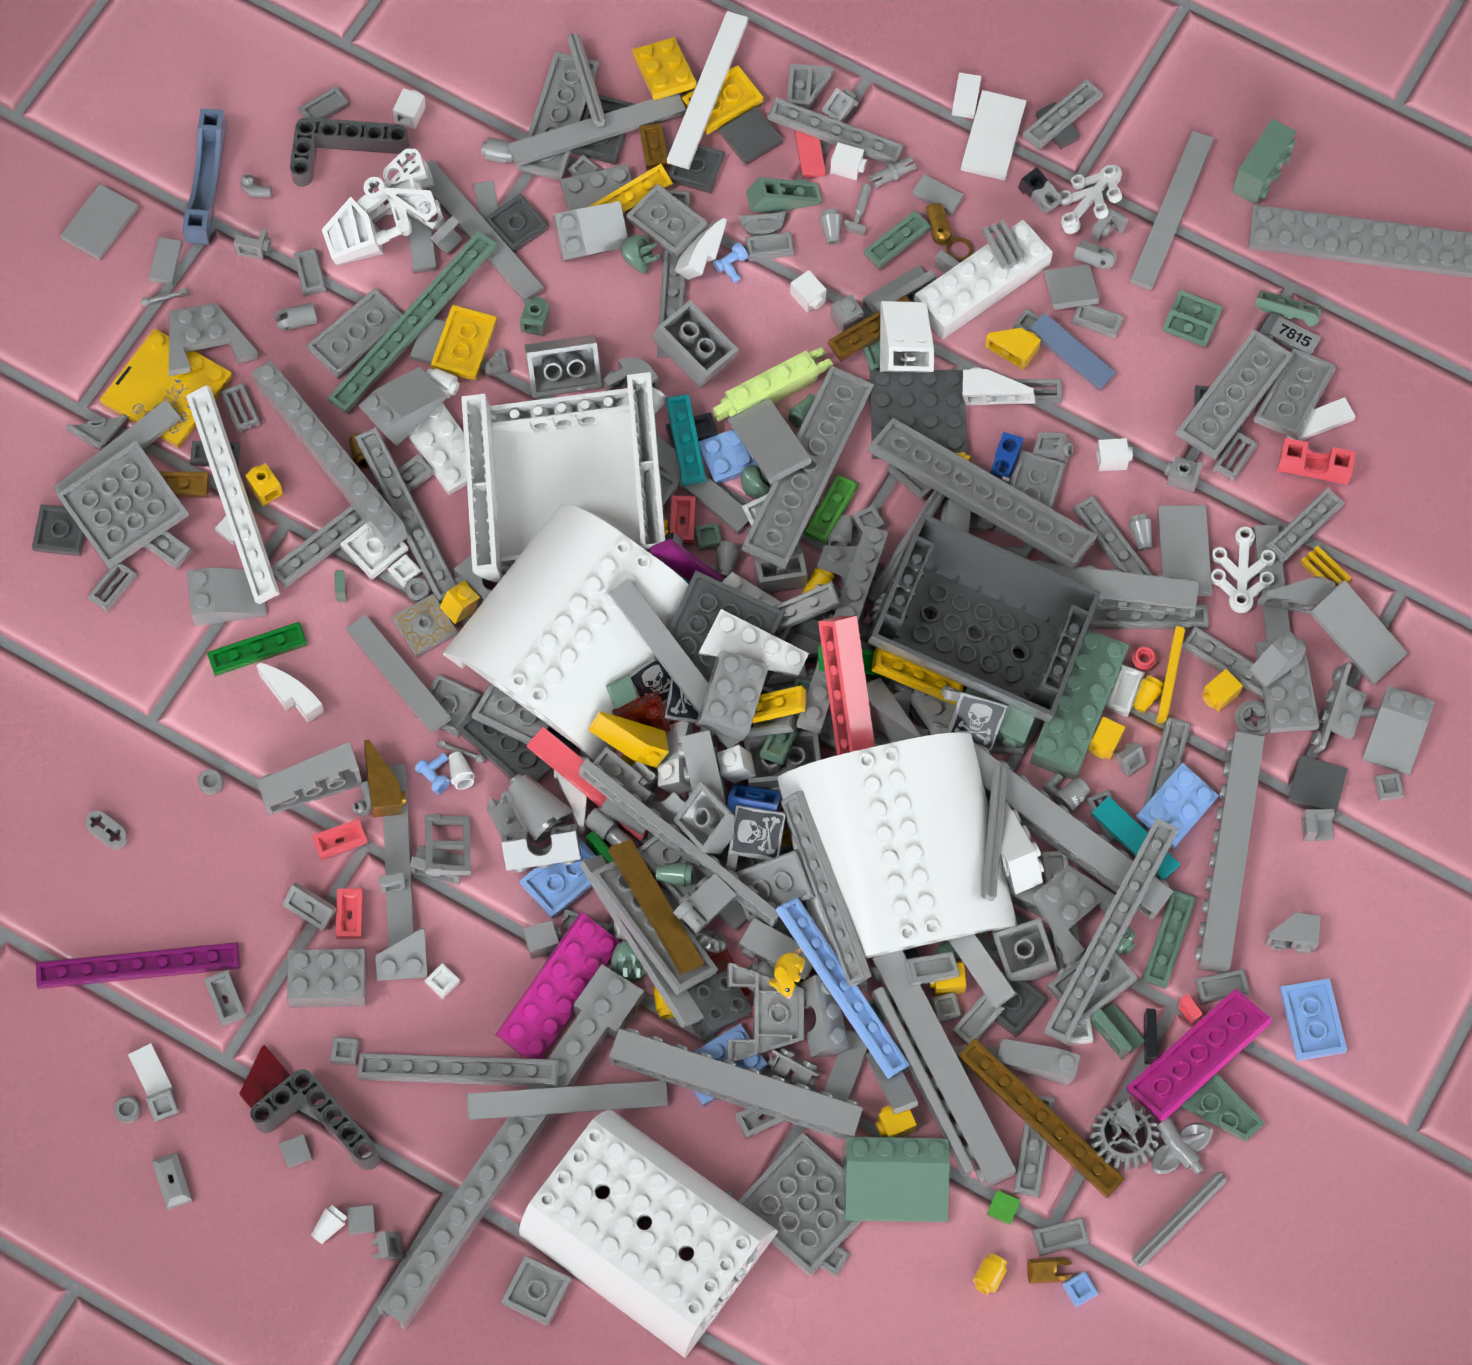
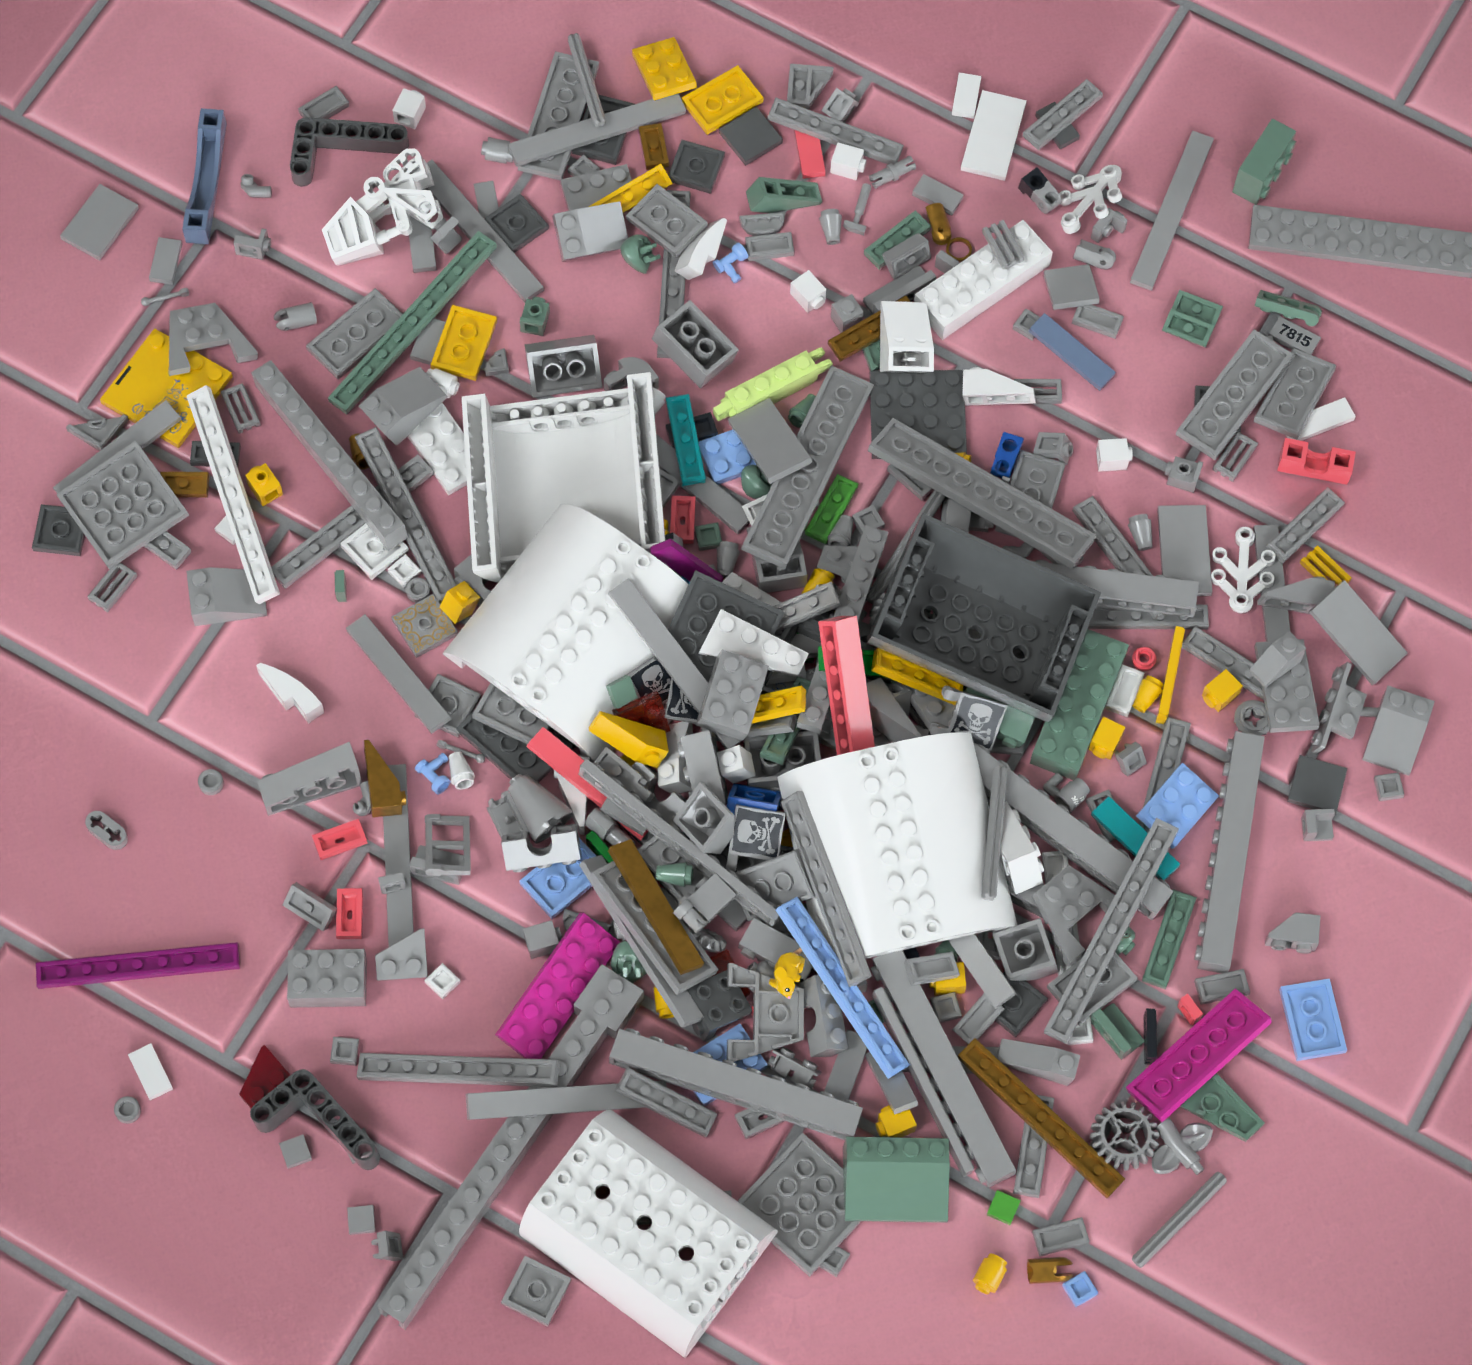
light grey tile [146,1088,179,1122] -> none
light grey piece [152,1152,193,1210] -> none
light grey piece [204,970,246,1027] -> none
green tile [207,622,308,676] -> none
light grey tile [293,248,326,297] -> none
white cone [310,1205,348,1244] -> none
white tile [667,11,748,170] -> none
yellow slope [985,328,1041,371] -> none
light grey slope [1114,1099,1139,1136] -> none
none -> light grey tile [615,1067,717,1137]
none -> light grey slope [882,233,931,280]

